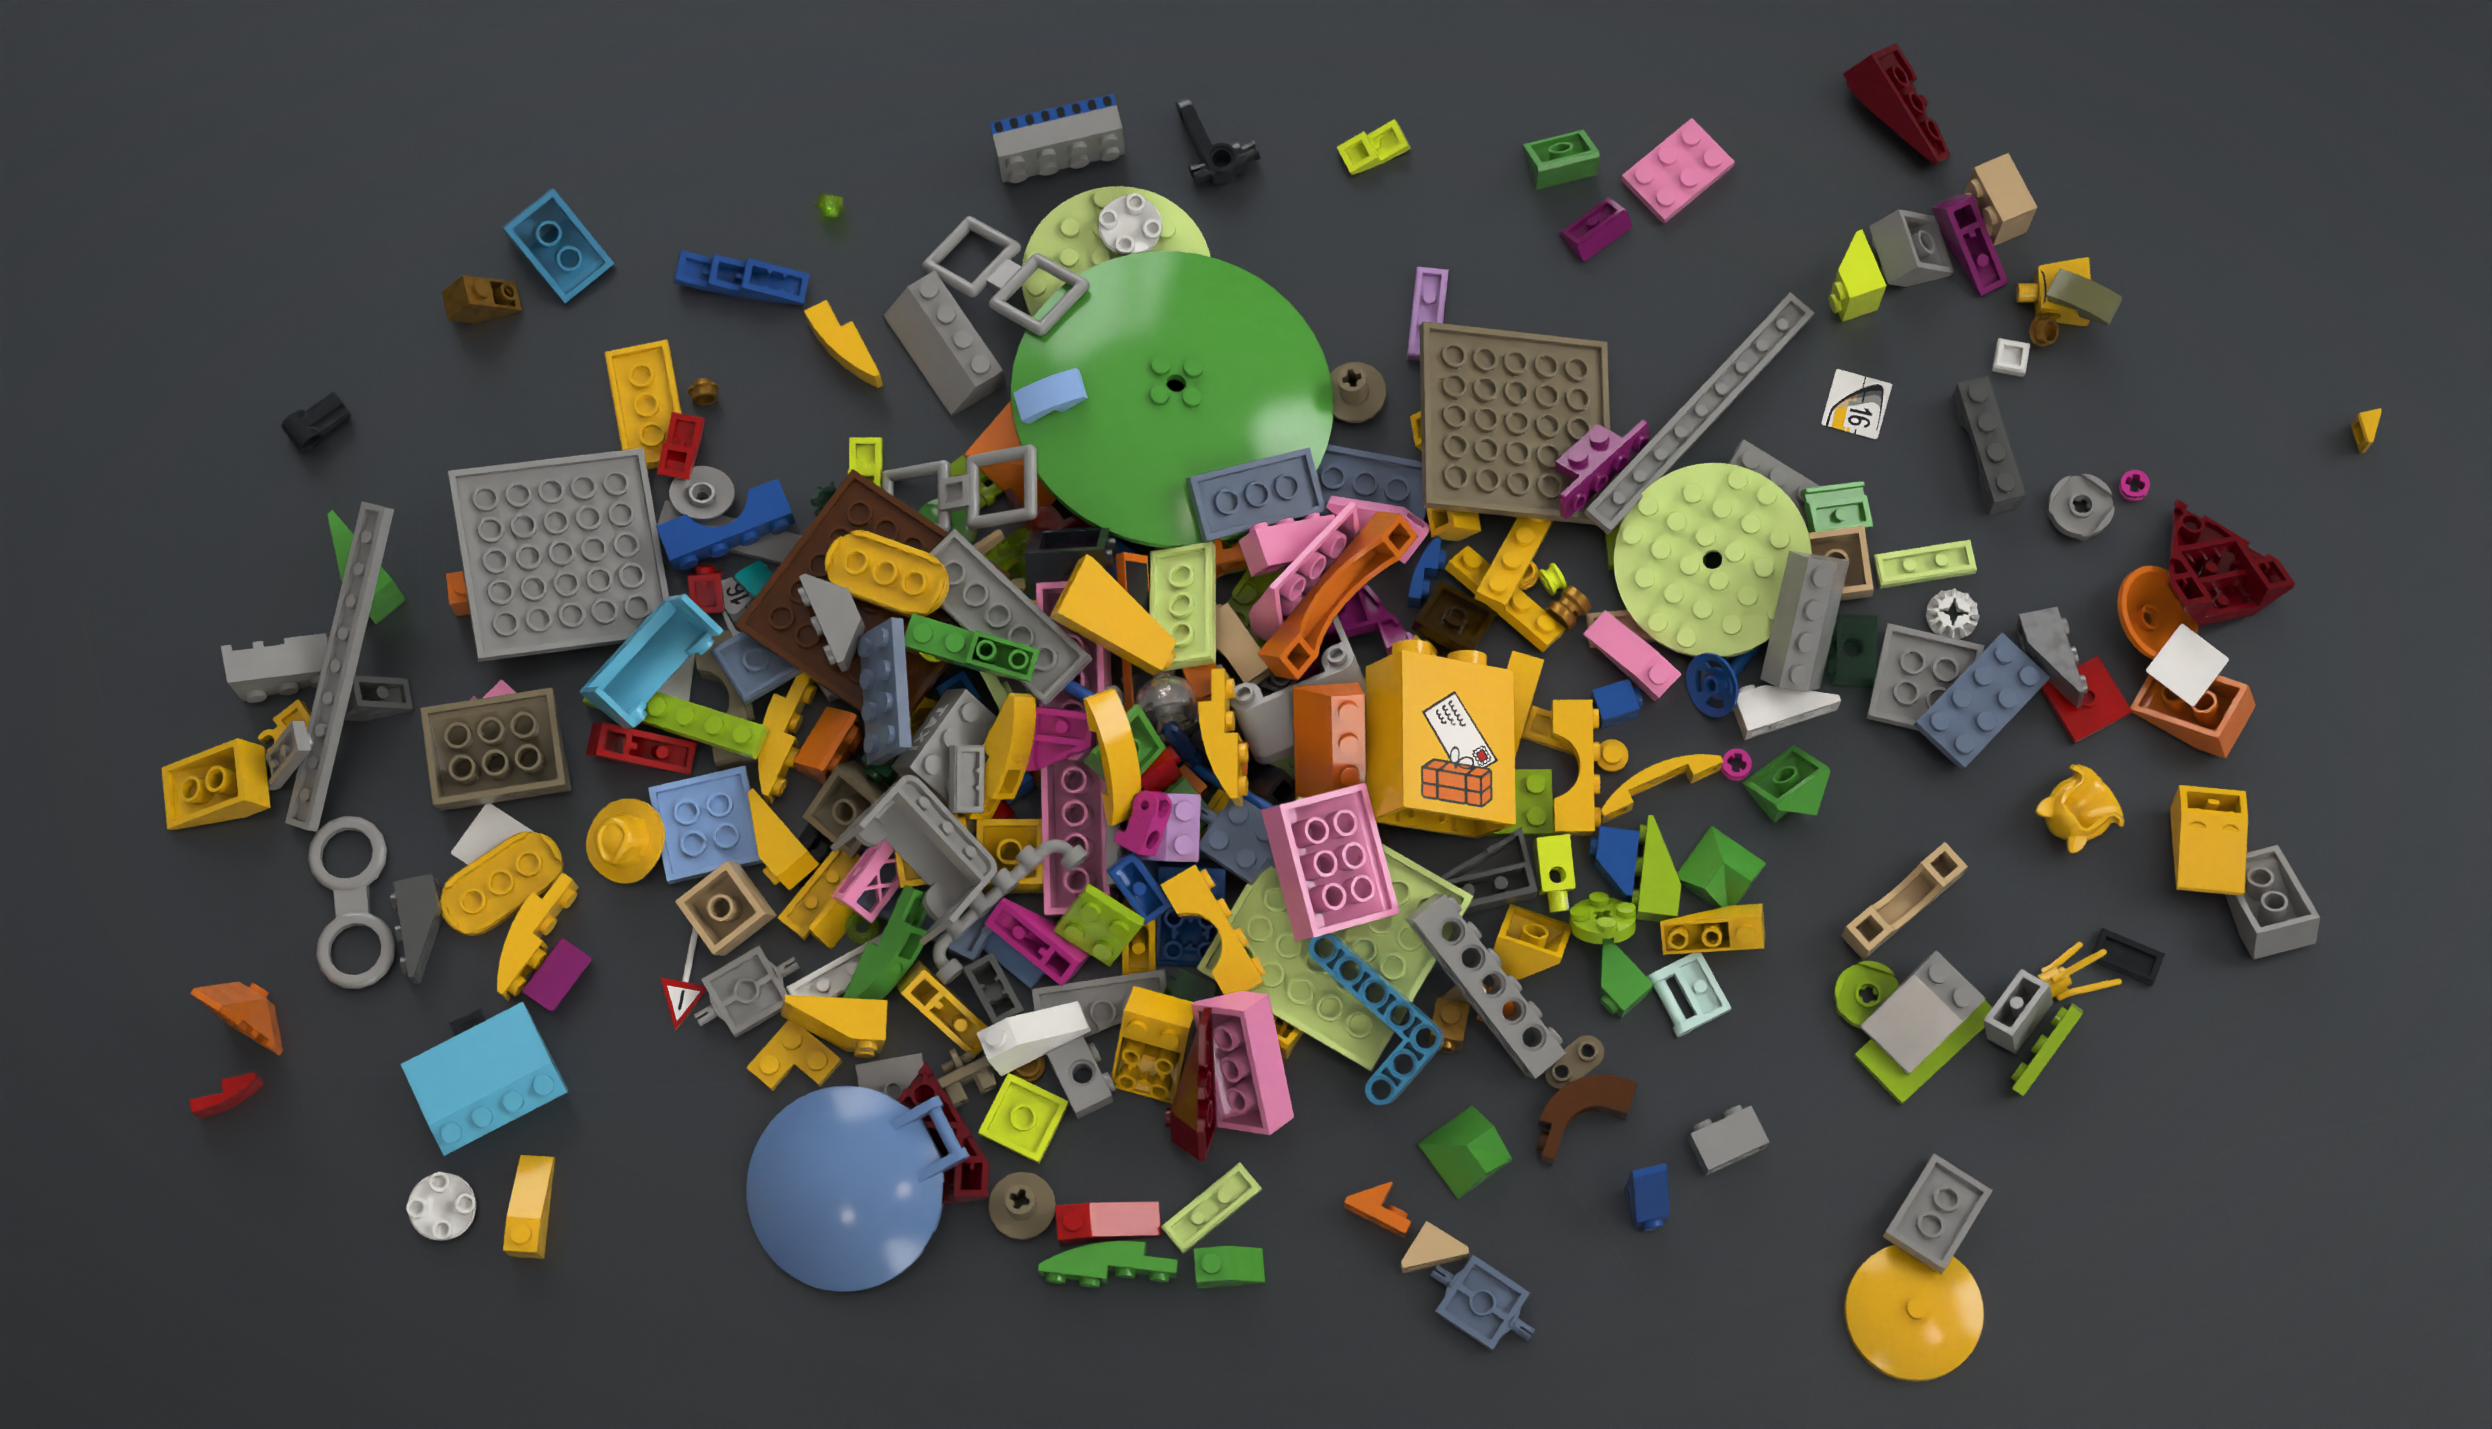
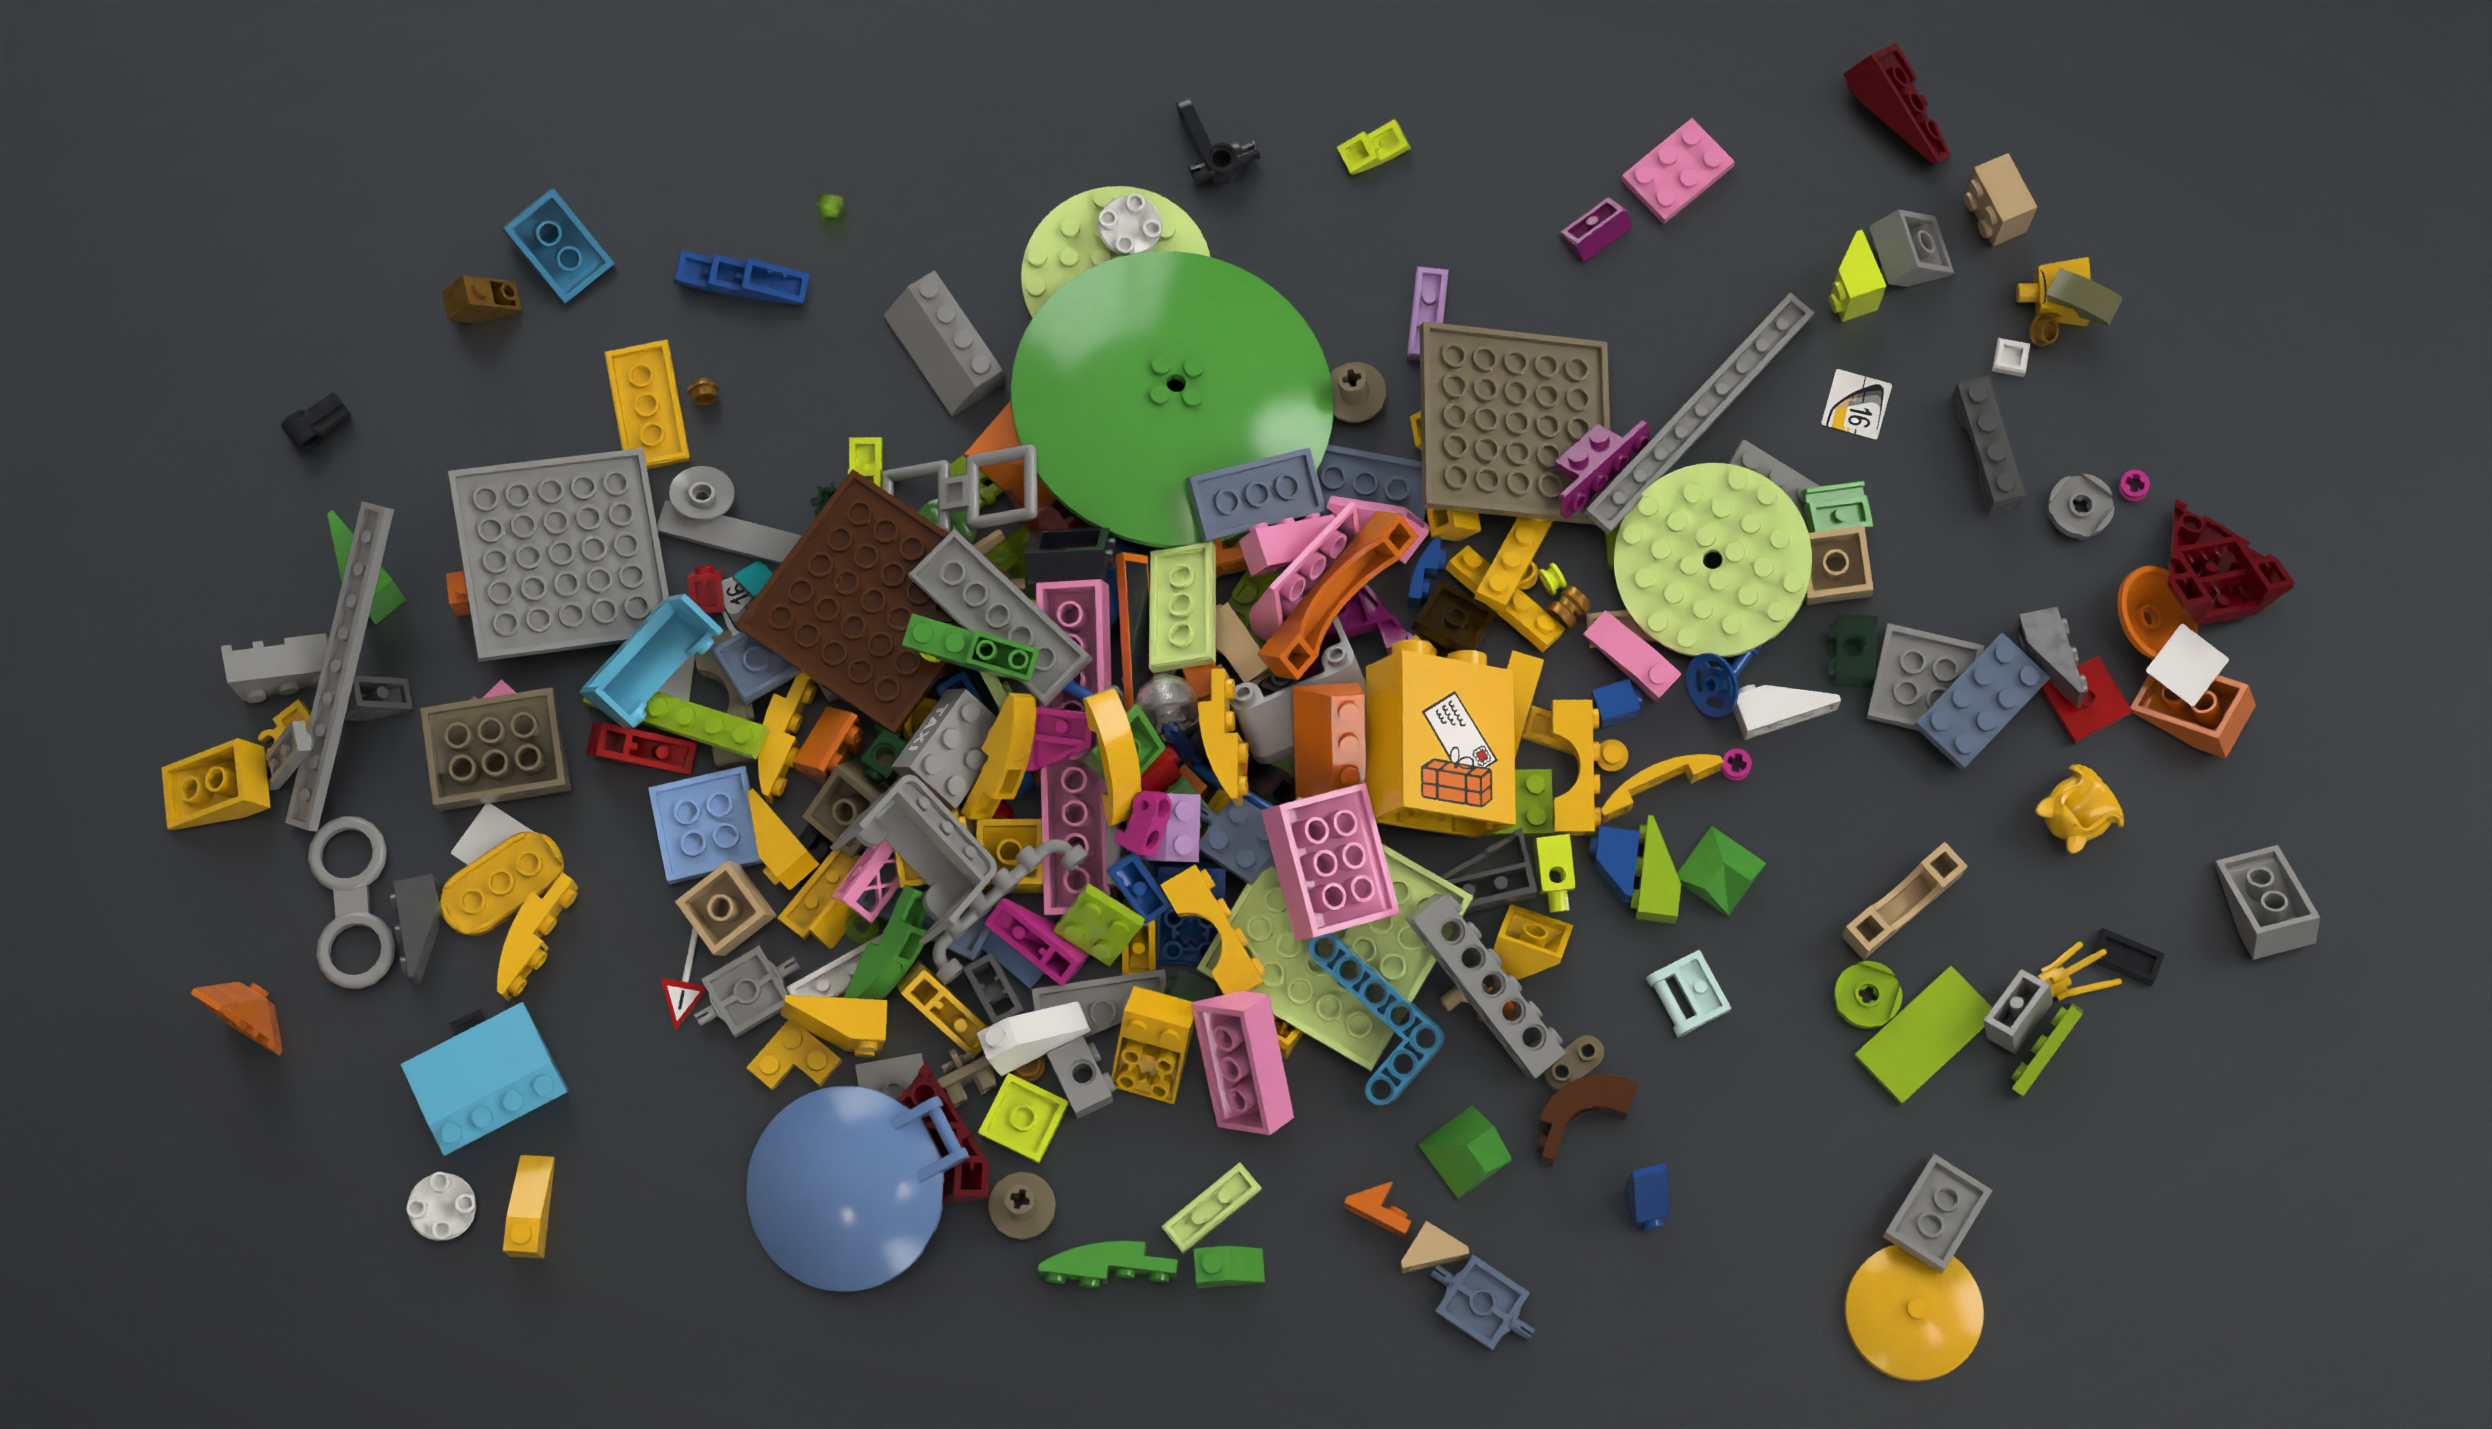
red slope [190,1072,263,1119] -> none
magenta slope [521,938,592,1013] -> none
yellow hat [586,798,665,884] -> none
blue arch [656,479,796,571] -> none
red slope [657,412,705,480] -> none
light grey slope [798,574,866,672] -> none
yellow slope [804,300,883,388] -> none
yellow tile [824,530,949,617] -> none
sand blue plate [857,617,912,765] -> none
light grey bar [922,216,1090,336] -> none
light grey plate [949,745,985,813] -> none
light grey brick [989,94,1125,183] -> none
light blue slope [1013,368,1088,424] -> none
yellow slope [1049,554,1176,675] -> none
slope [1055,1202,1162,1246] -> none
dark red wedge [1165,1007,1218,1161] -> none
pearl gold bracket [1429,997,1470,1053] -> none
bright green slope [1523,129,1600,190] -> none
lime plate [1570,892,1636,944] -> none
bright green slope [1599,938,1654,1018] -> none
yellow slope [1660,903,1765,955] -> none
light grey brick [1687,1105,1769,1176] -> none
bright green slope [1742,745,1831,823] -> none
light grey slope [1760,551,1849,692] -> none
light grey slope [1860,950,1986,1075] -> none
yellowish green tile [1873,540,1977,589] -> none
white gear [1926,588,1980,639] -> none
magenta slope [1931,194,2008,296] -> none
yellow slope [2170,785,2248,896] -> none
yellow slope [2351,408,2382,454] -> none

